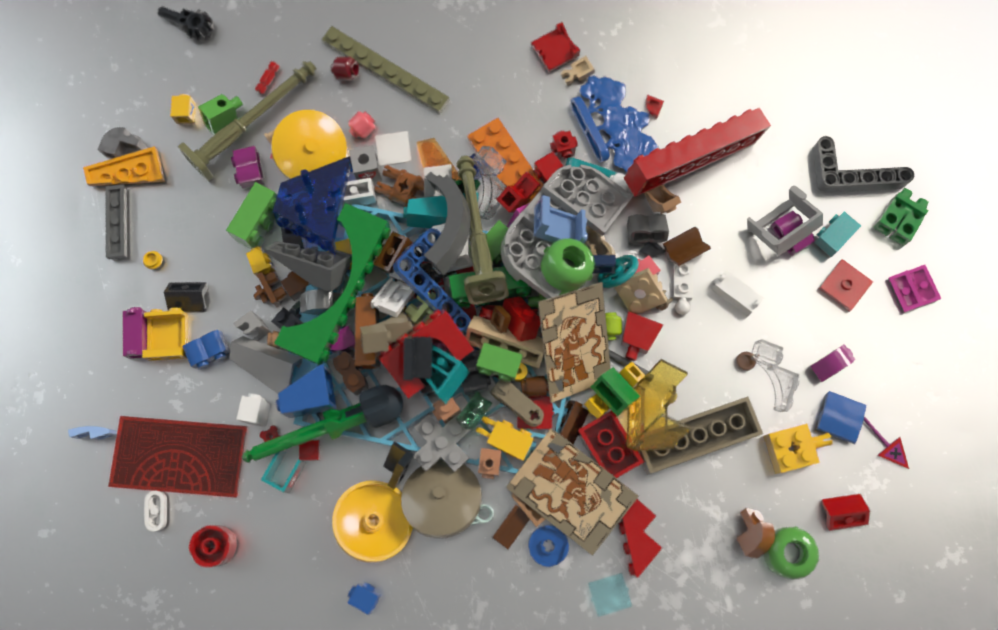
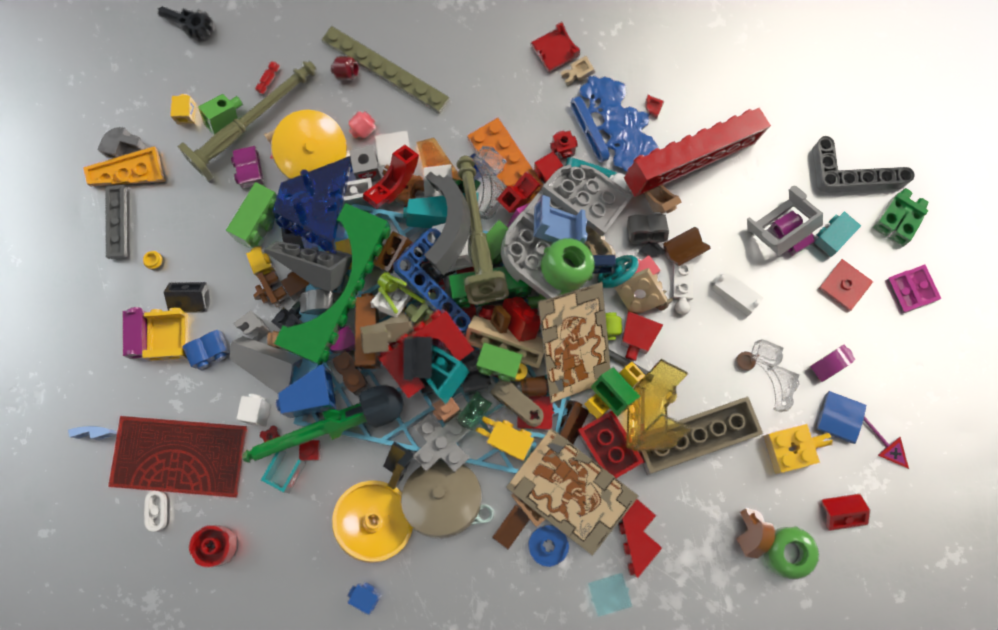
nougat brick [478,448,502,479] -> none
none -> red arch [363,144,419,209]
none -> lime plant [378,272,425,314]

